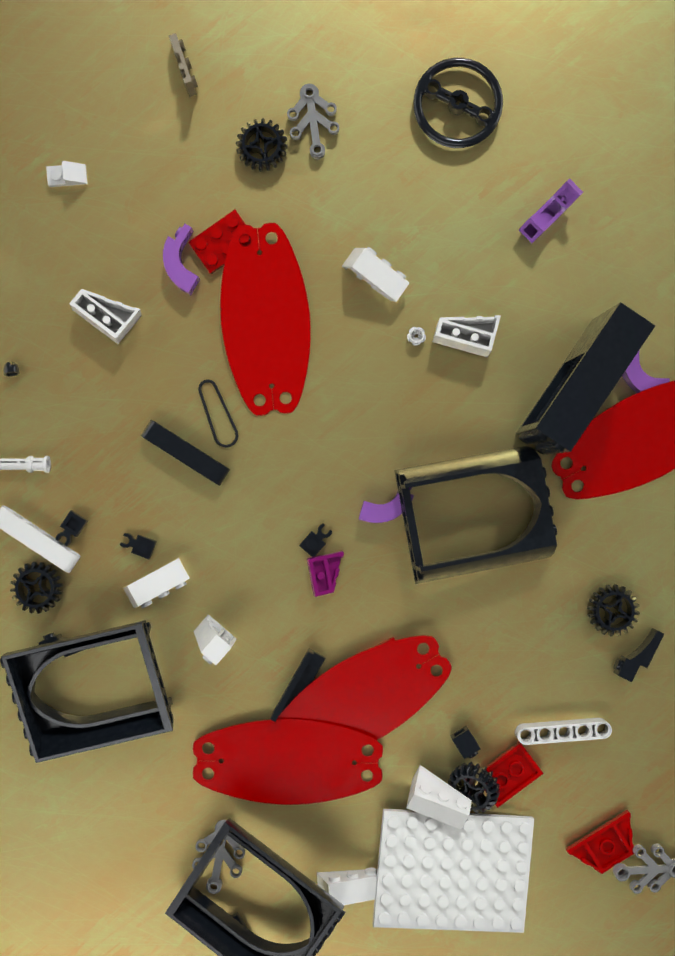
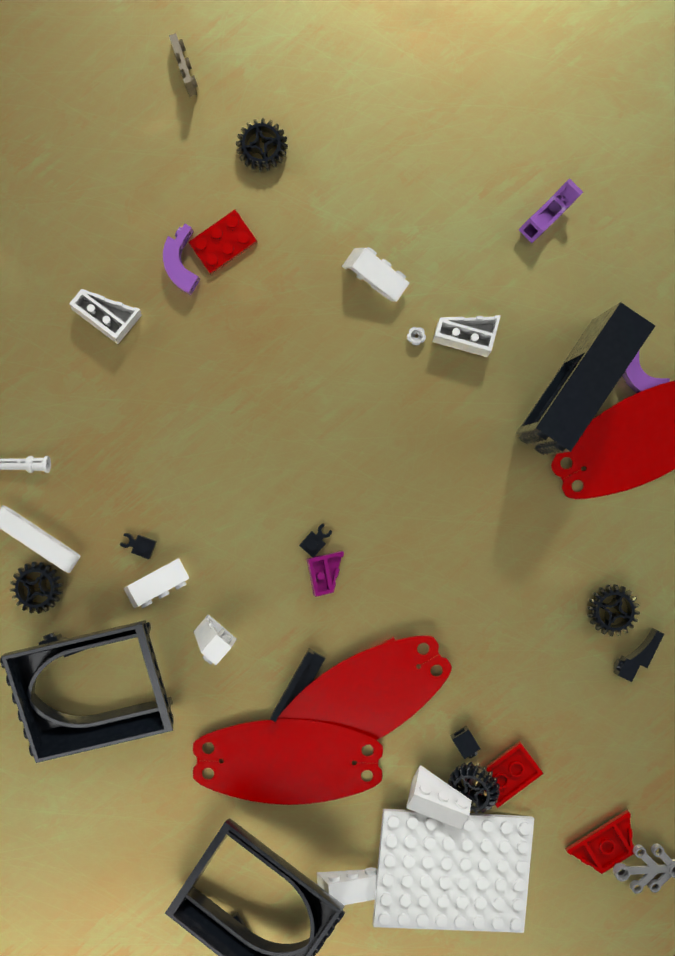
black hinge [3,362,20,377] -> none
white slope [46,161,88,187] -> none
black plate [55,510,88,546] -> none
black beam [141,420,230,486] -> none
light grey plant [192,820,245,894] -> none
black piece [198,380,238,448] -> none
red piece [220,223,311,415] -> none
light grey plant [287,84,339,160] -> none
medium lavender arch [359,487,414,523] -> none
black panel [394,446,557,584] -> none
black piece [413,57,503,148] -> none
white beam [515,718,612,745] -> none

